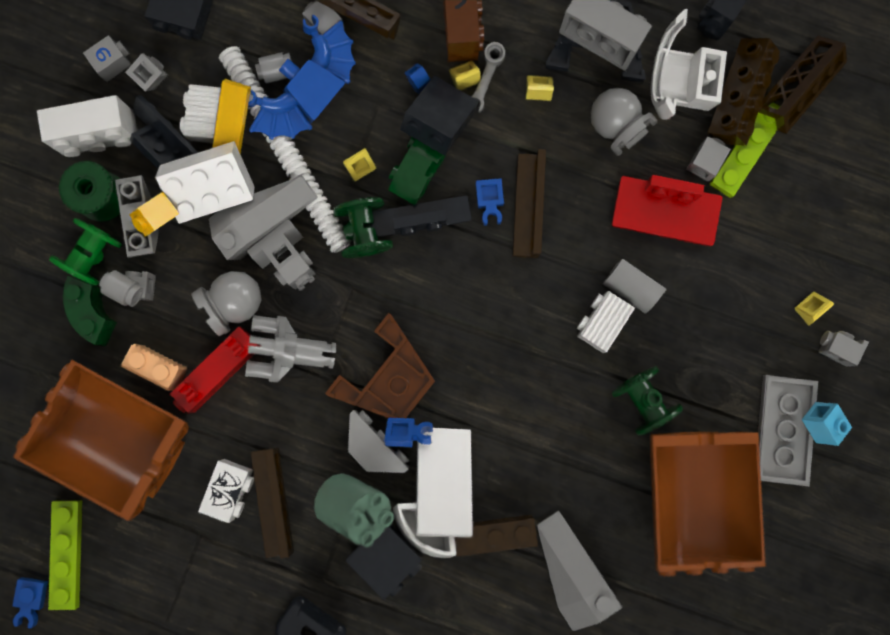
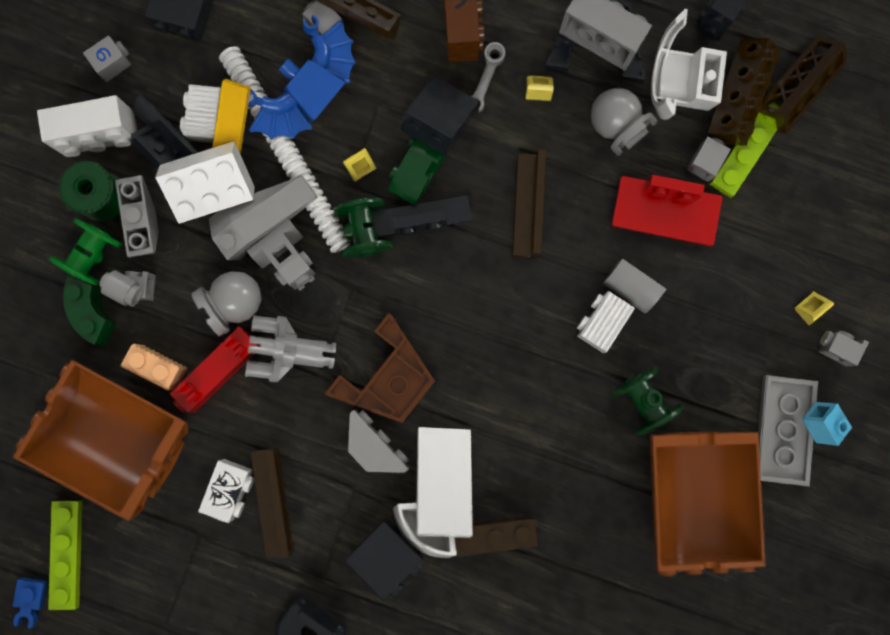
light grey brick [125,53,168,91] -> none
yellow brick [129,192,179,236] -> none
light grey brick [255,52,292,84] -> none
sand green cylinder [314,473,394,547] -> none
blue plate [384,418,433,447] -> none
blue piece [405,64,431,94] -> none
light yellow slope [449,61,481,90] -> none
blue plate [475,178,504,226] -> none
light grey wedge [537,510,622,631] -> none

